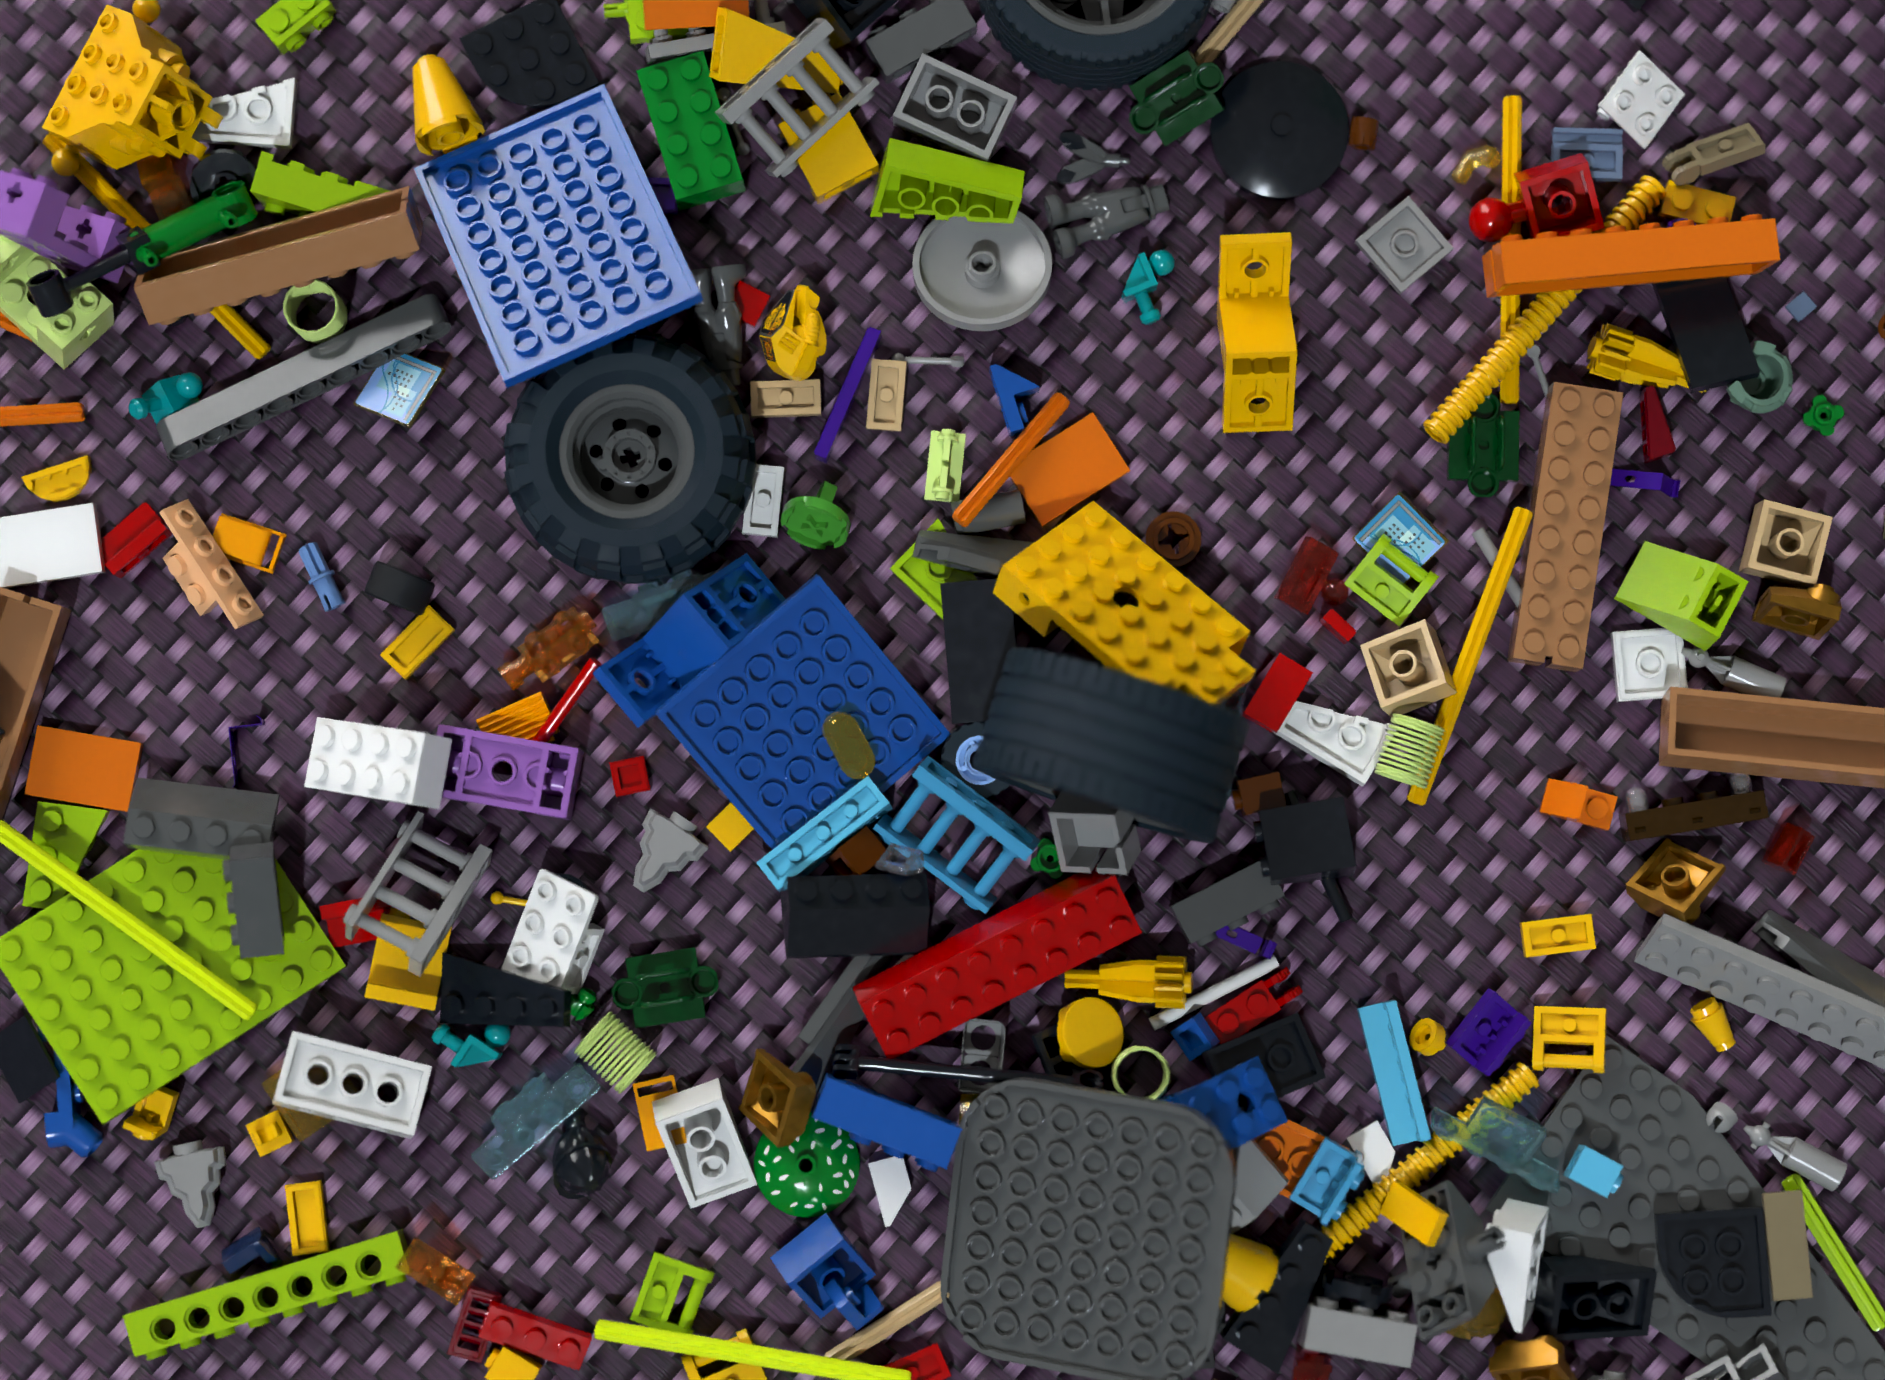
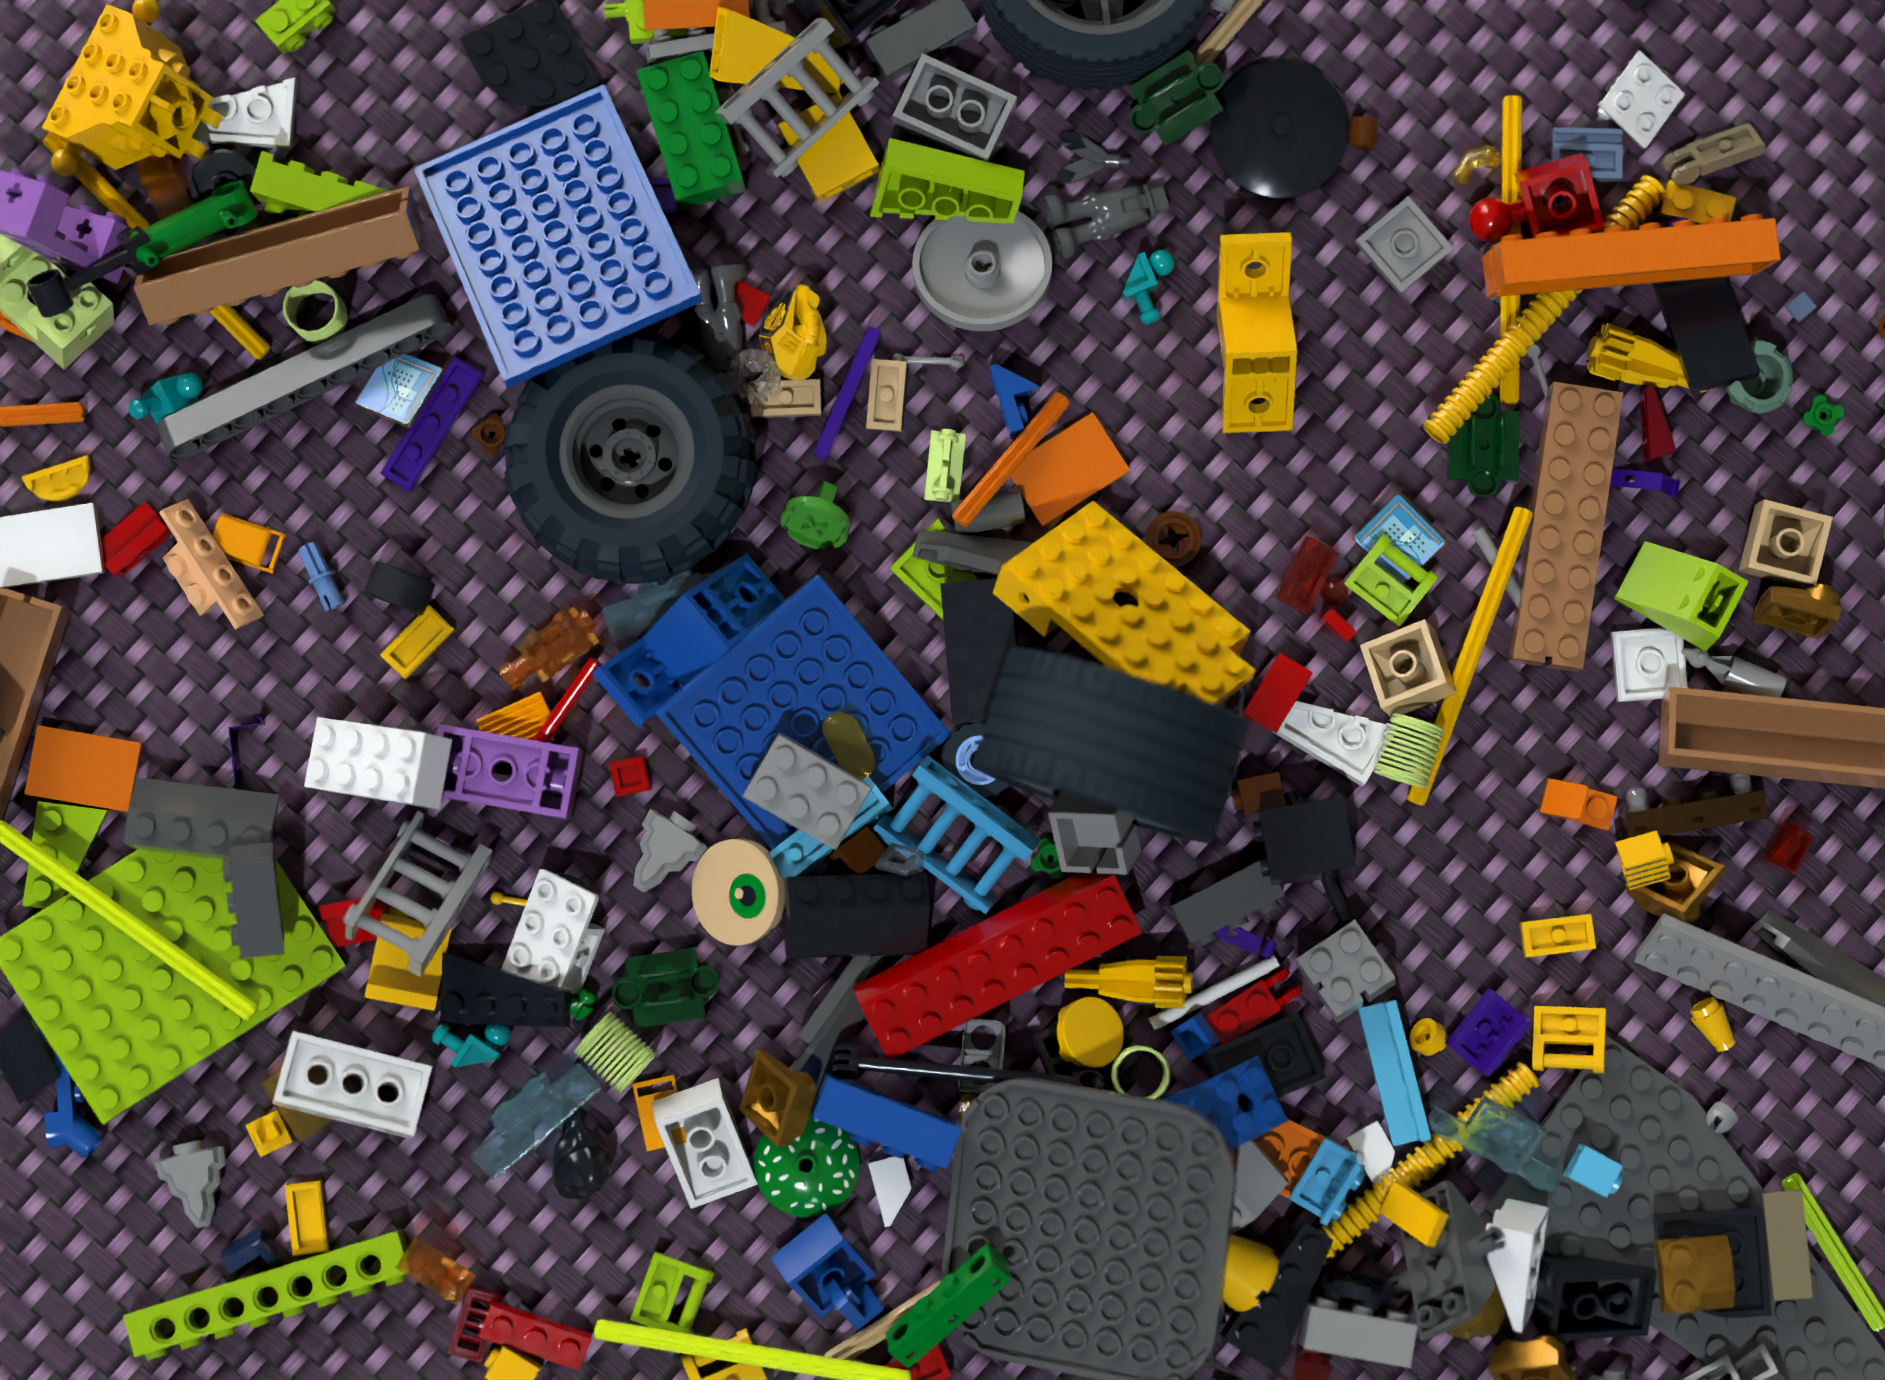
yellow bracket [123,1086,179,1140] -> none
yellow cone [412,54,485,156] -> none
yellow tile [706,803,754,852] -> none
white plate [742,464,785,538] -> none
light grey wheel [1743,1122,1847,1192] -> none
none -> dark purple tile [380,356,485,493]
none -> reddish brown plate [471,414,506,456]
none -> tan tile [692,839,785,946]
none -> clear gear [726,349,781,405]
none -> light grey brick [743,733,874,850]
none -> green piece [885,1243,1012,1368]
none -> light grey piece [1296,920,1396,1023]
none -> yellow brick [1615,831,1674,890]
none -> pearl gold slope [1655,1235,1735,1313]

